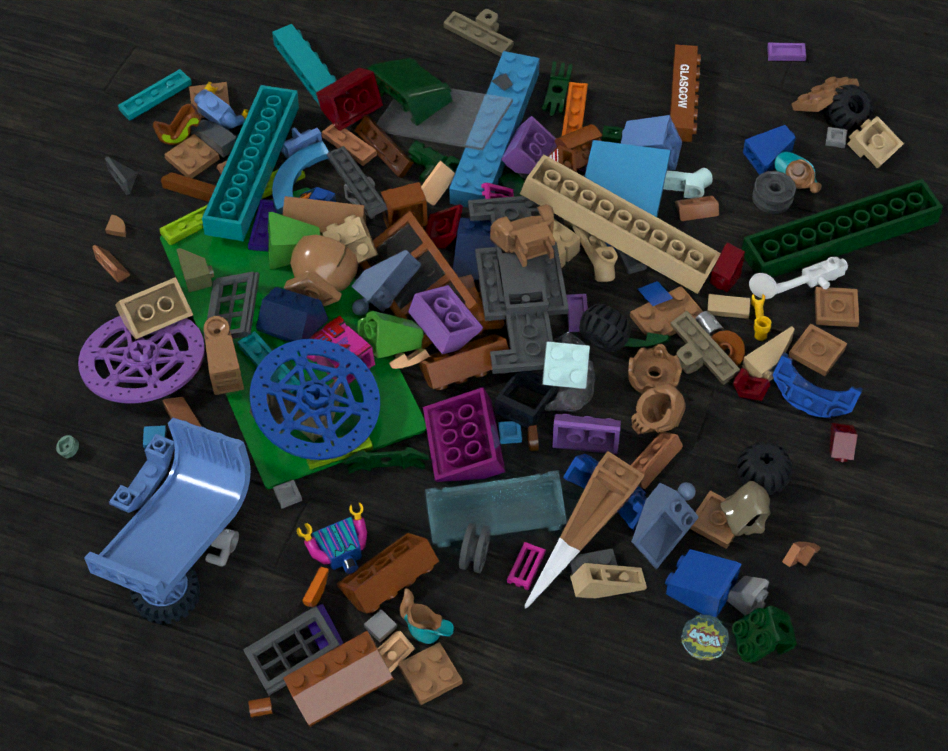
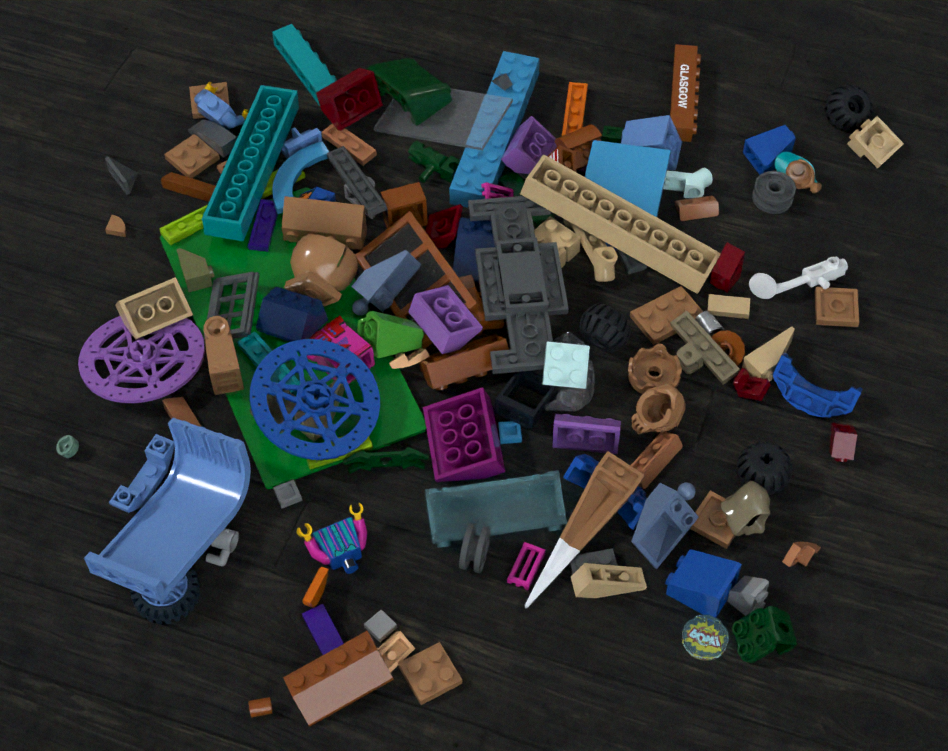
nougat slope [93,245,130,282] -> none
teal plate [118,69,192,121] -> none
dark azure tile [143,426,167,449] -> none
dark orange animal [153,104,201,145] -> none
dark grey piece [243,606,340,696] -> none
bright green slope [268,212,323,269] -> none
tan plate [323,215,378,265] -> none
dark orange slope [337,533,439,614] -> none
reddish brown plate [355,115,413,178] -> none
medium nougat hair [400,588,454,644] -> none
light nougat slope [421,161,455,206] -> none
dark tan plate [443,9,514,57] -> none
medium nougat piece [490,204,555,267] -> none
reddish brown tile [527,425,539,451] -> none
dark green piece [542,61,573,117] -> none
medium lavender tile [566,294,588,332] -> none
dark green slope [624,332,671,348] -> none
blue sticker [638,281,673,306] -> none
dark green brick [742,179,943,278] -> none
yellow brick [751,294,772,341] -> none
medium lavender tile [767,43,806,61] -> none
medium nougat plate [788,324,847,376] -> none
medium nougat plate [792,77,859,112] -> none
light grey tile [825,127,847,148] -> none

